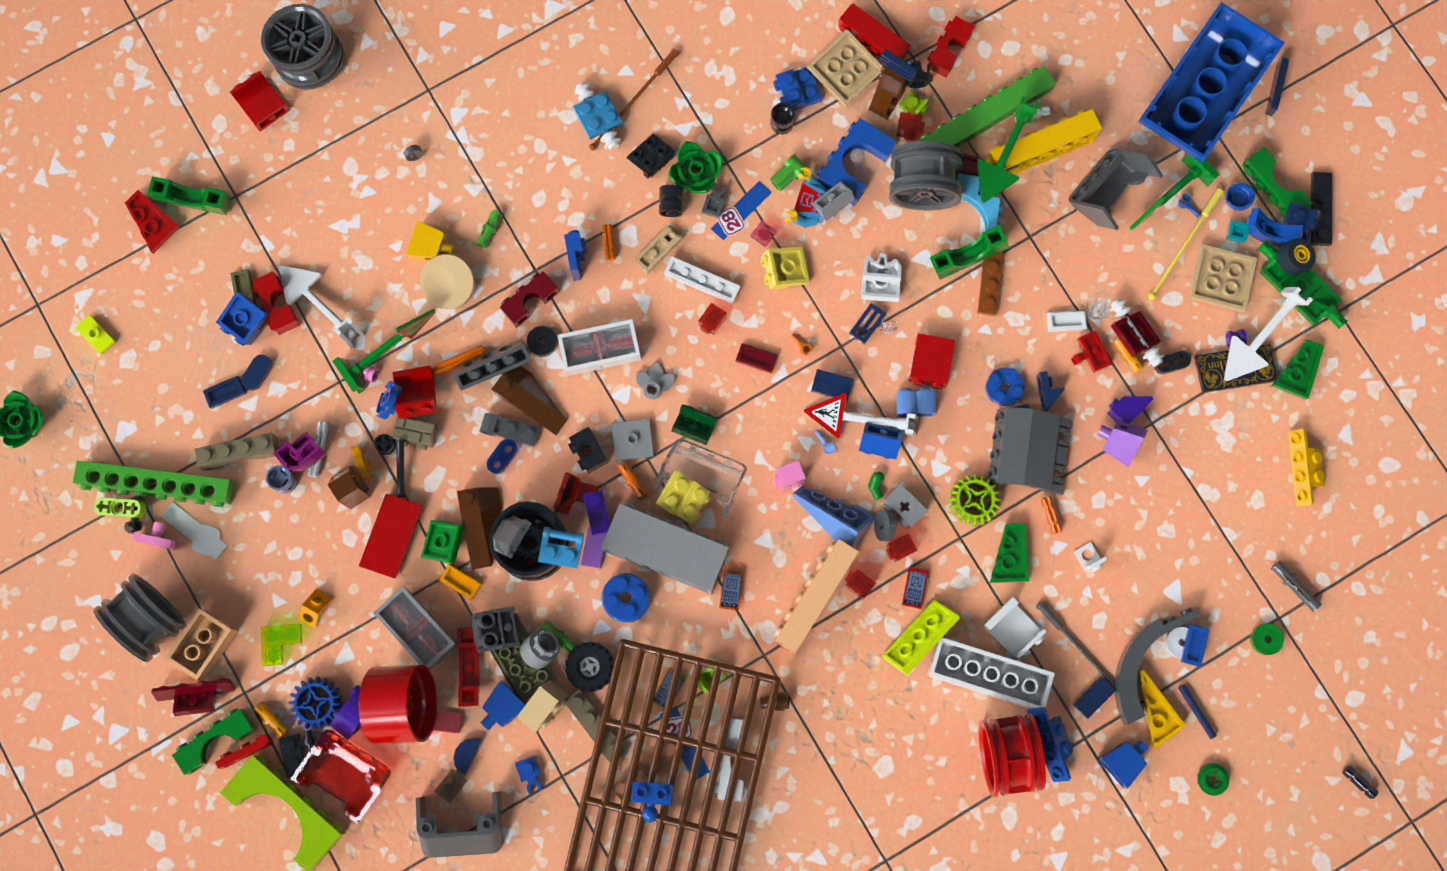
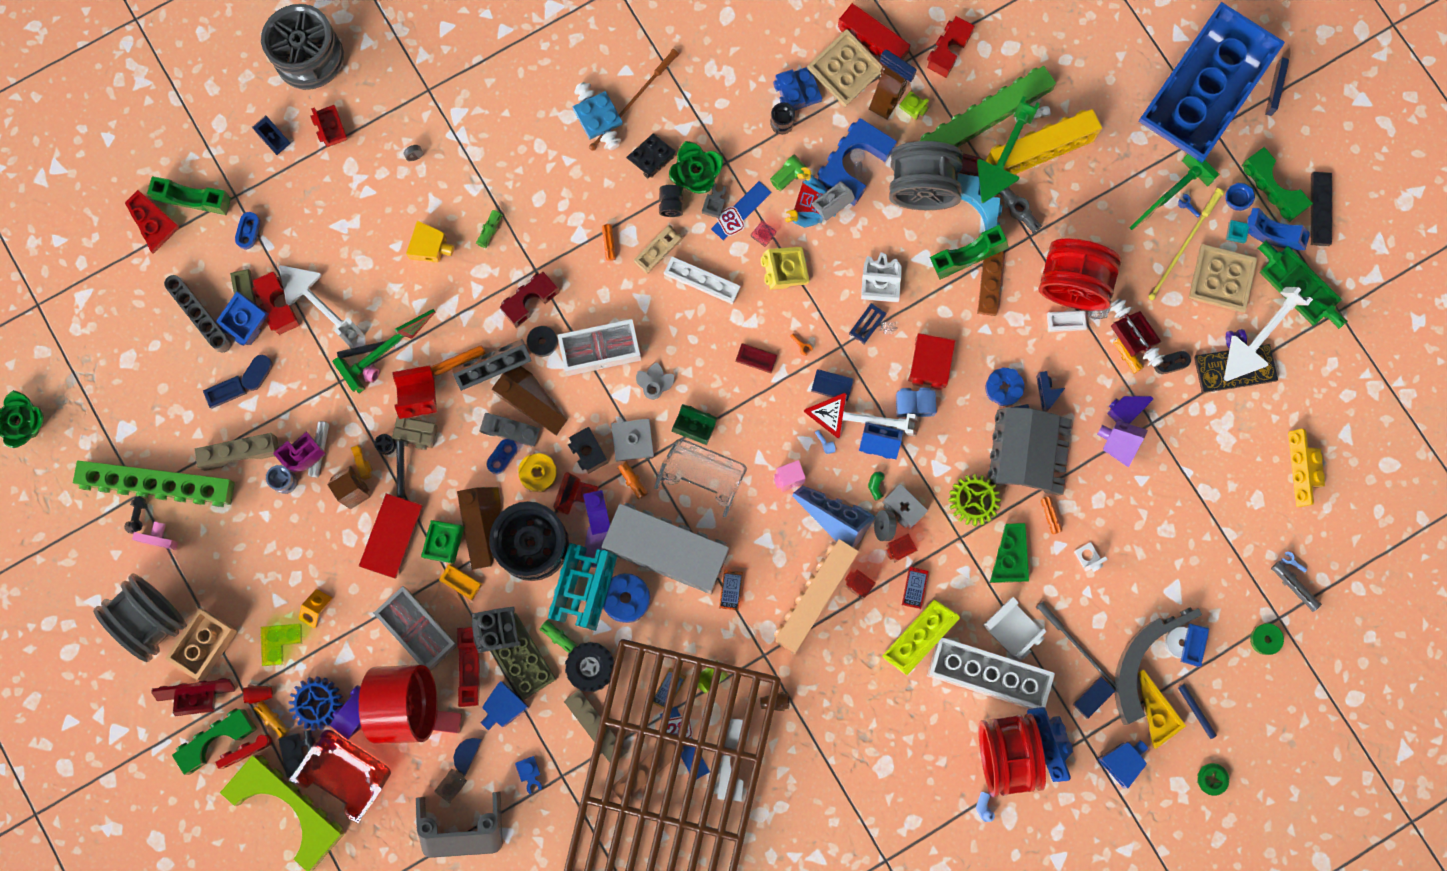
neon yellow plate [75,315,116,355] -> none
lime beam [94,498,147,518] -> none
white sticker [161,502,228,560] -> none
red panel [230,71,290,132] -> none
blue plate [376,381,402,419] -> none
tan piece [420,254,475,309] -> none
dark grey slope [492,516,532,558] -> none
tan brick [517,680,568,732] -> none
light grey piece [520,630,560,669] -> none
dark azure plate [538,526,584,569] -> none
blue plate [564,230,588,281] -> none
blue plate [631,782,673,822] -> none
light yellow plate [655,470,710,525] -> none
clear red brick [698,303,727,335] -> none
clear red brick [896,112,925,140] -> none
black piece [907,61,933,88] -> none
dark grey windscreen [1069,148,1163,230] -> none
red plate [1071,330,1112,373] -> none
green wing [1271,339,1324,400] -> none
black wheel [1277,238,1316,275] -> none
dark blue slope [1283,203,1323,233] -> none
black axle [1342,766,1379,799] -> none
none -> dark grey beam [164,275,231,353]
none -> blue plate [235,212,260,250]
none -> red cone [243,685,273,705]
none -> dark blue slope [252,115,291,155]
none -> red bracket [310,105,348,147]
none -> black bar [337,340,388,358]
none -> yellow plate [518,453,557,492]
none -> teal fence [548,543,618,631]
none -> light blue arm [976,792,995,822]
none -> dark grey pin [999,187,1042,233]
none -> red wheel [1038,238,1122,311]
none -> light blue hand [1281,552,1307,573]

